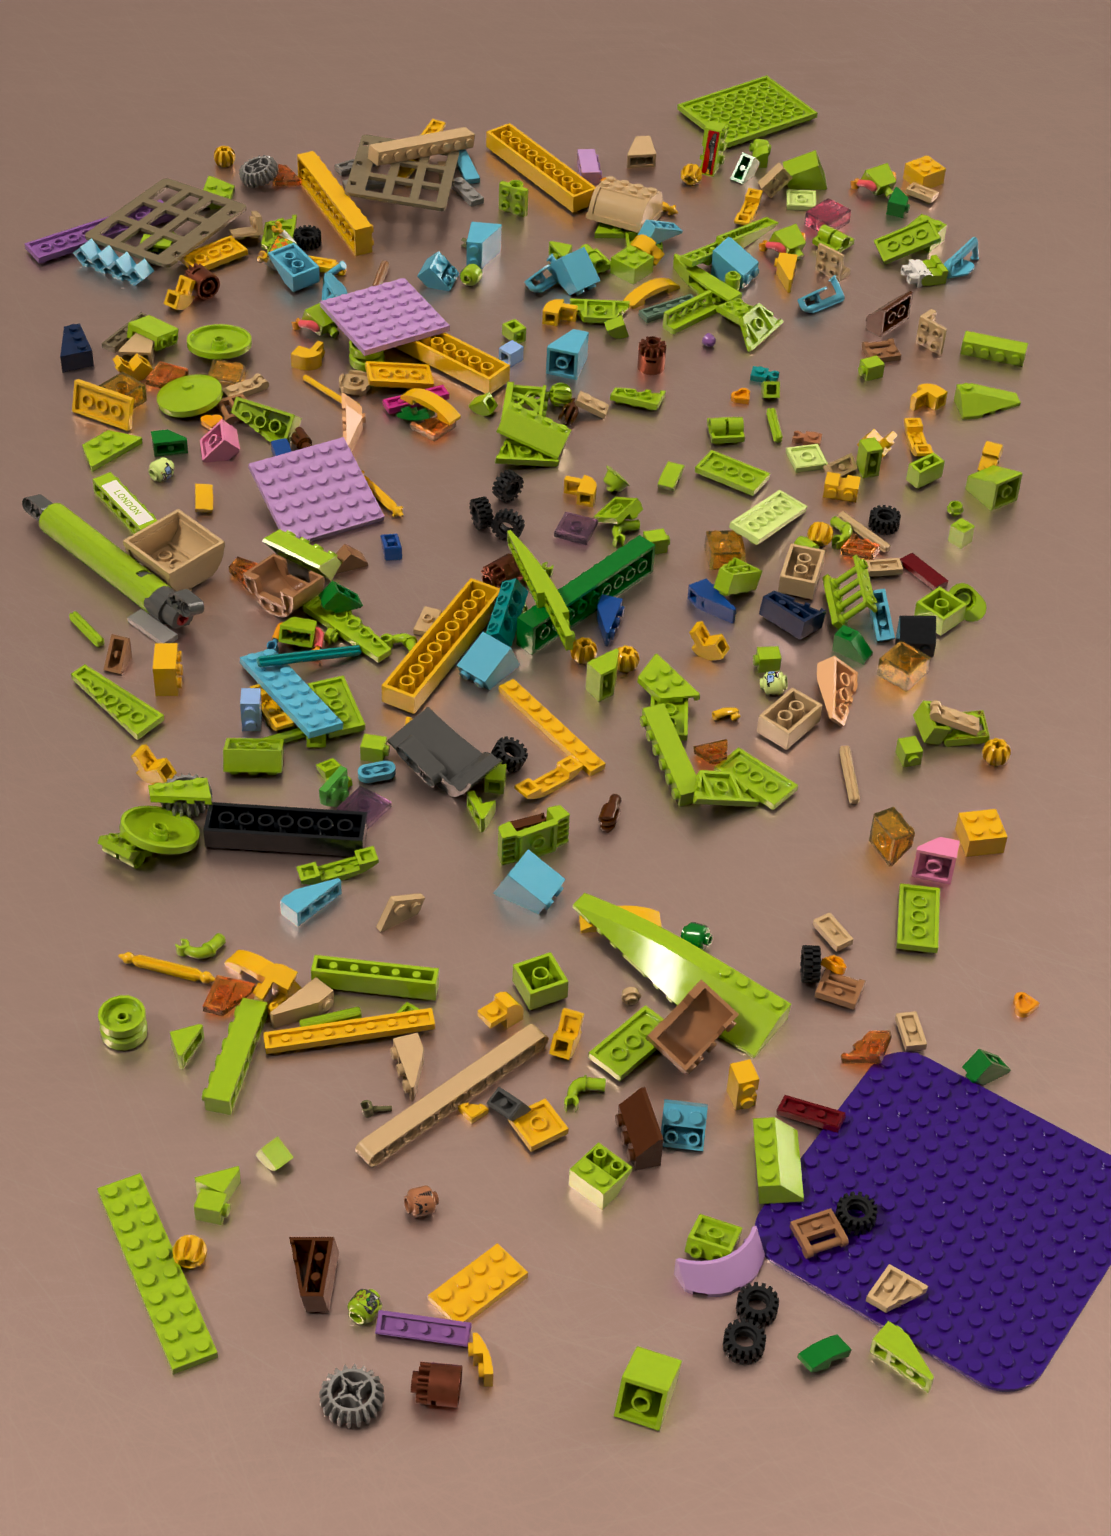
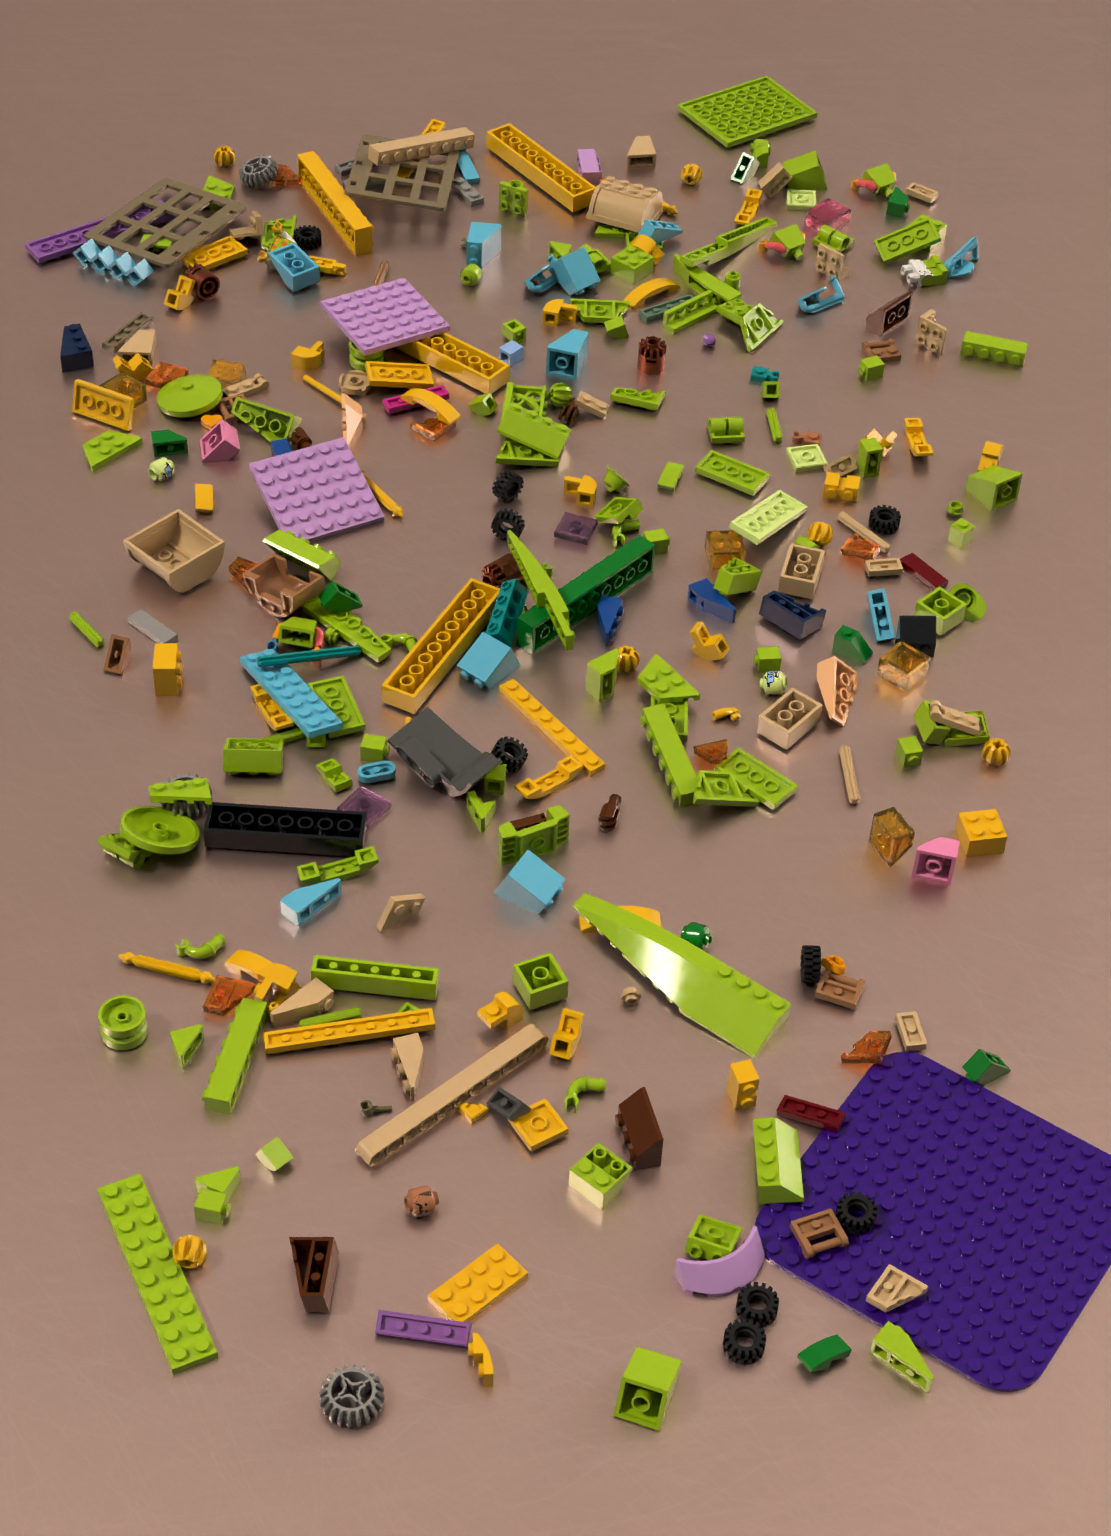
lime piece [22,494,204,629] -> none
lime wing [71,664,165,740] -> none
lime brick [92,472,158,534] -> none
lime panel [127,315,179,351] -> none
yellow brick [131,744,177,785] -> none
lime dish [187,324,252,359] -> none
light blue brick [240,688,262,731] -> none
lime torso [291,303,339,338] -> none
bright green plate [319,766,349,808] -> none
medium azure piece [322,261,347,301] -> none
medium nougat slope [336,544,368,574] -> none
lime head [347,1289,382,1325] -> none
blue slope [380,533,402,561] -> none
green slope [396,406,435,420] -> none
copper gear [411,1362,462,1408] -> none
tan plate [413,606,442,636] -> none
medium azure slope [417,251,459,291] -> none
black tyre [469,496,494,530] -> none
yellow piece [570,637,598,665] -> none
lime plate [588,1005,664,1082] -> none
medium nougat cylinder [645,979,739,1075] -> none
medium azure slope [661,1099,708,1151] -> none
wedge [699,121,727,177] -> none
medium azure slope [711,237,759,289] -> none
light orange tile [731,388,750,404] -> none
yellow slope [774,252,798,293] -> none
tan plate [813,913,854,952] -> none
lime fence [822,555,877,630] -> none
lime piece [830,516,853,549] -> none
lime plate [896,883,940,953] -> none
yellow brick [903,155,946,189] -> none
lime brick [906,452,945,489] -> none
yellow brick [909,384,948,411] -> none
lime wedge [954,383,1021,420] -> none
light orange tile [1013,992,1040,1018] -> none

